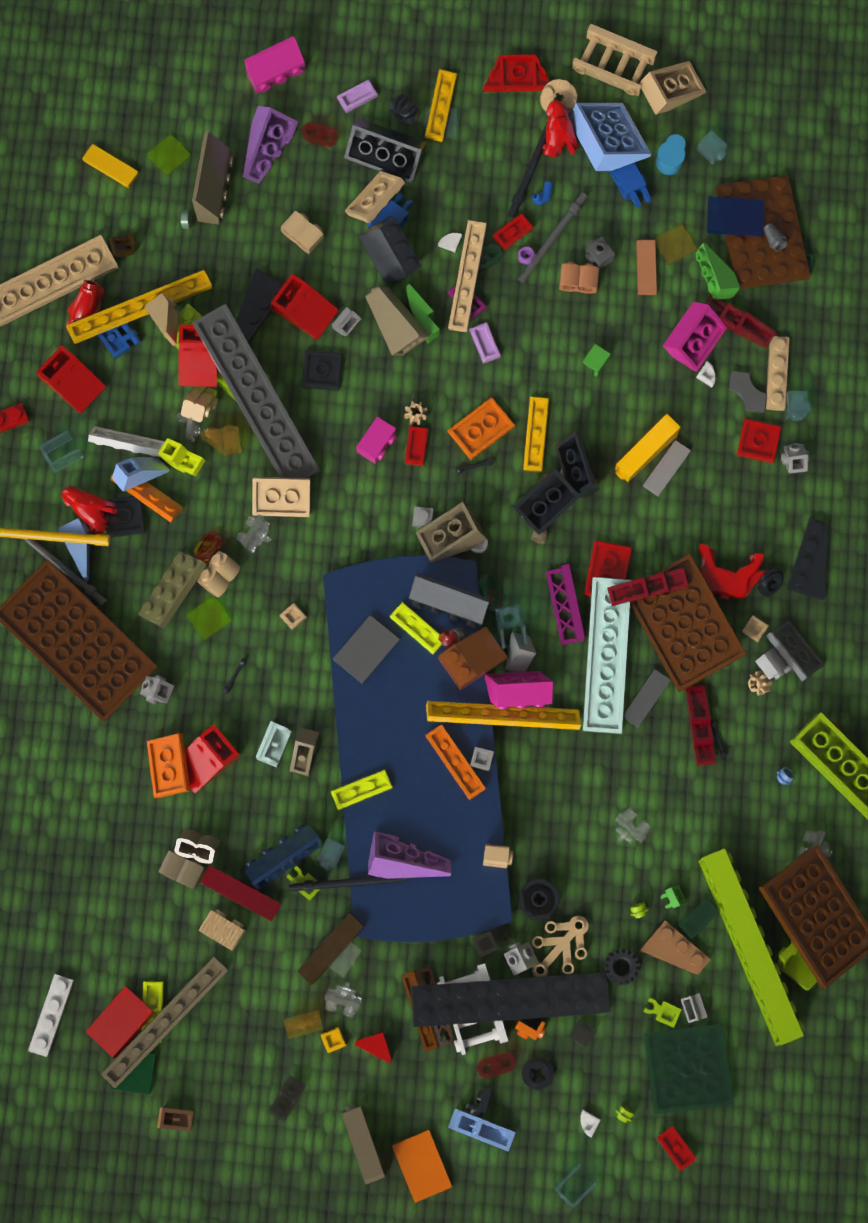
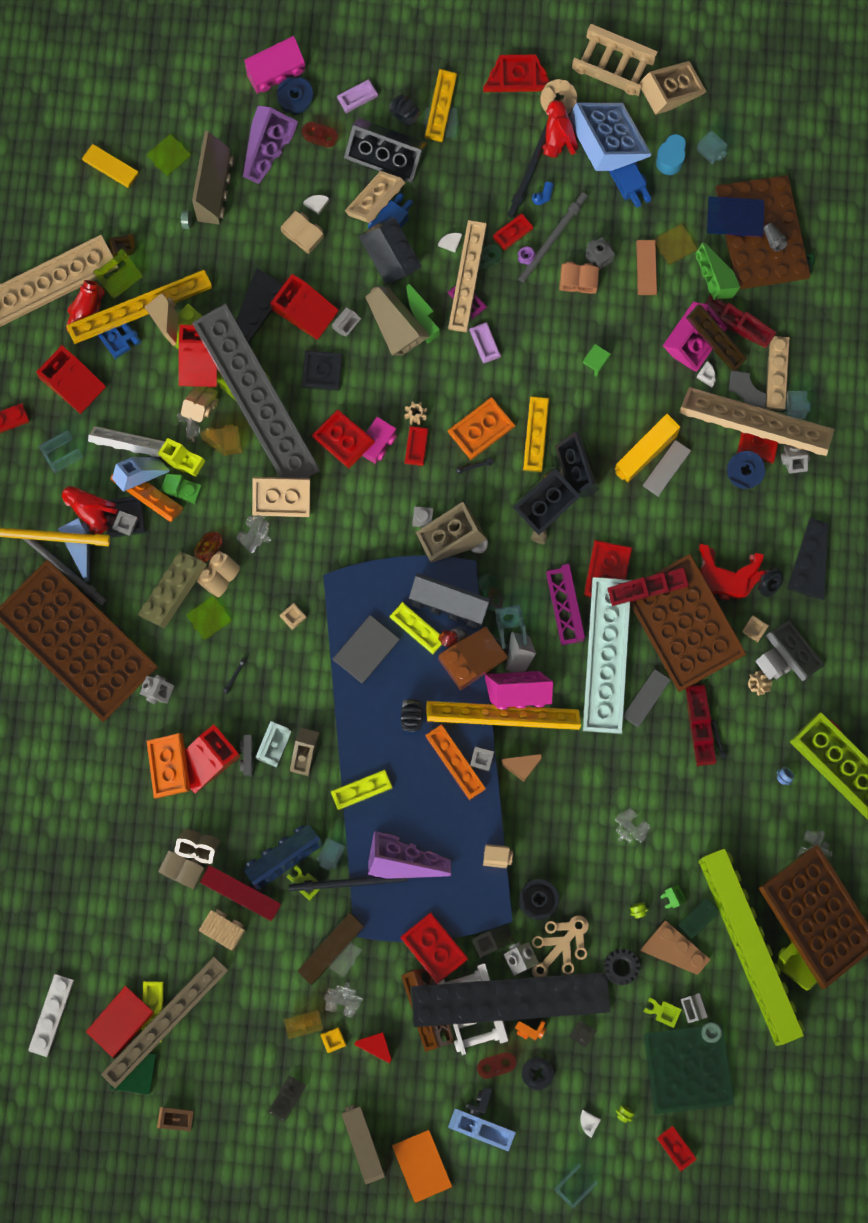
none -> clear neon green plate [93,249,143,299]
none -> light grey plate [113,511,138,536]
none -> bright green slope [160,474,202,504]
none -> dark grey plate [240,735,253,777]
none -> dark blue plate [277,77,314,115]
none -> white tile [303,195,329,215]
none -> red tile [312,409,375,469]
none -> red tile [400,912,468,984]
none -> black gear [401,699,423,732]
none -> medium nougat slope [502,754,541,782]
none -> tan plate [680,387,835,456]
none -> dark brown tile [686,304,747,371]
none -> sand green tile [701,1022,722,1043]
none -> dark blue plate [727,451,765,489]

